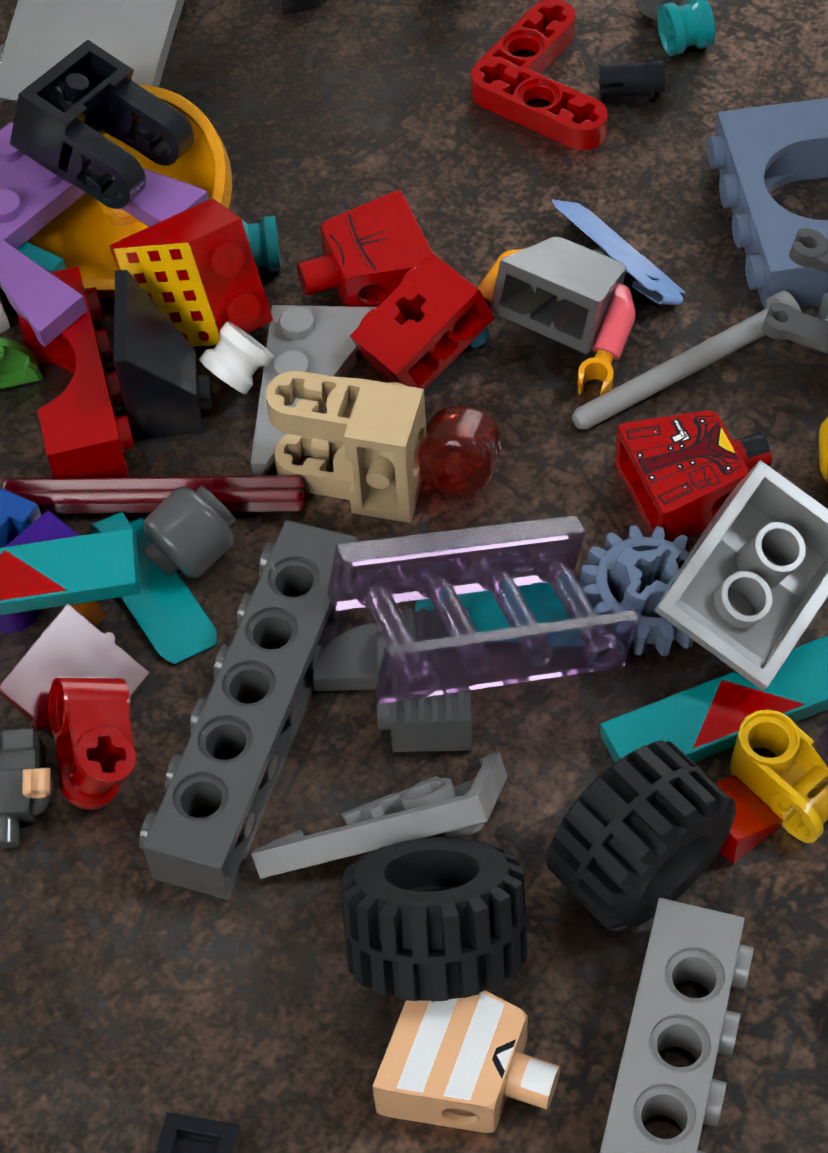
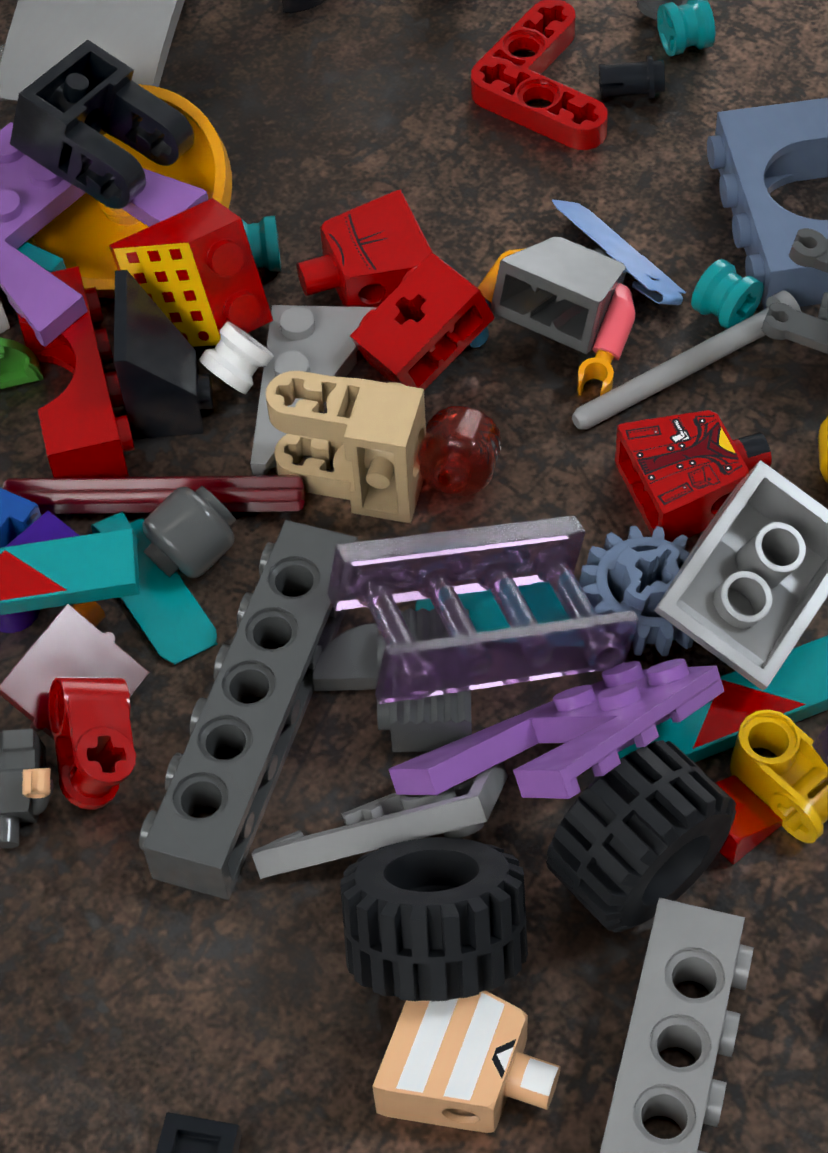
none -> medium lavender wing [388,659,724,799]
none -> teal wheel [691,259,764,329]

